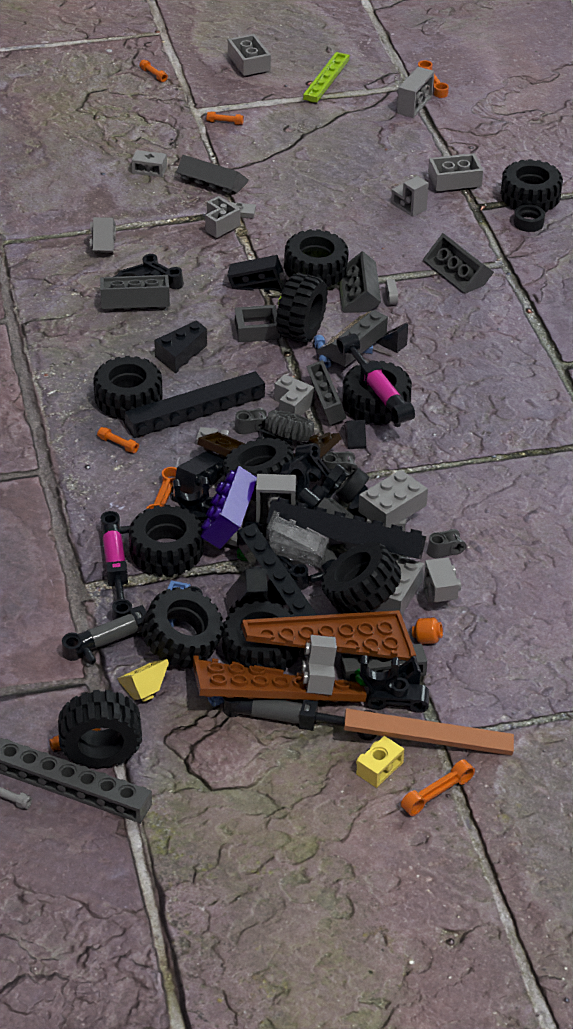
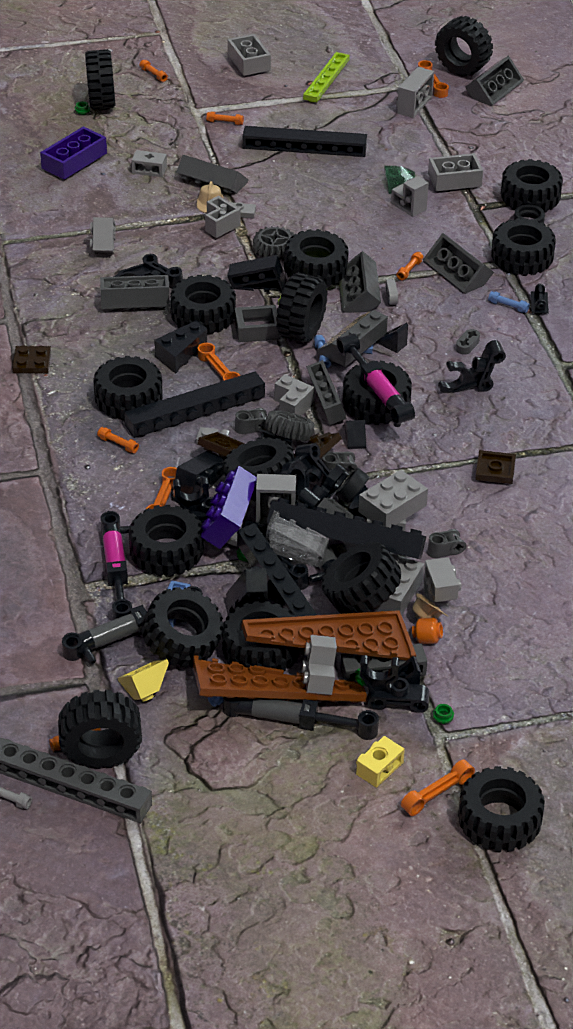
nougat tile [344,708,514,756] -> none
none -> dark brown plate [12,345,51,374]
none -> dark purple brick [40,126,107,180]
none -> green plate [75,101,90,115]
none -> black tyre [85,49,116,109]
none -> black tyre [170,275,236,334]
none -> tan piece [197,181,224,213]
none -> orange piece [198,343,240,381]
none -> black brick [242,126,367,157]
none -> dark grey gear [253,226,294,260]
none -> clear green brick [384,166,415,194]
none -> orange bar [396,252,424,280]
none -> tan piece [412,593,449,620]
none -> green plate [433,704,454,724]
none -> black tyre [435,16,493,76]
none -> black piece [438,340,506,393]
none -> dark grey beam [456,329,480,354]
none -> black tyre [458,766,545,852]
none -> dark grey slope [465,55,524,106]
none -> dark brown plate [475,450,516,484]
none -> medium blue bar [488,291,530,313]
none -> black tyre [491,218,556,276]
none -> black hinge [531,283,549,314]

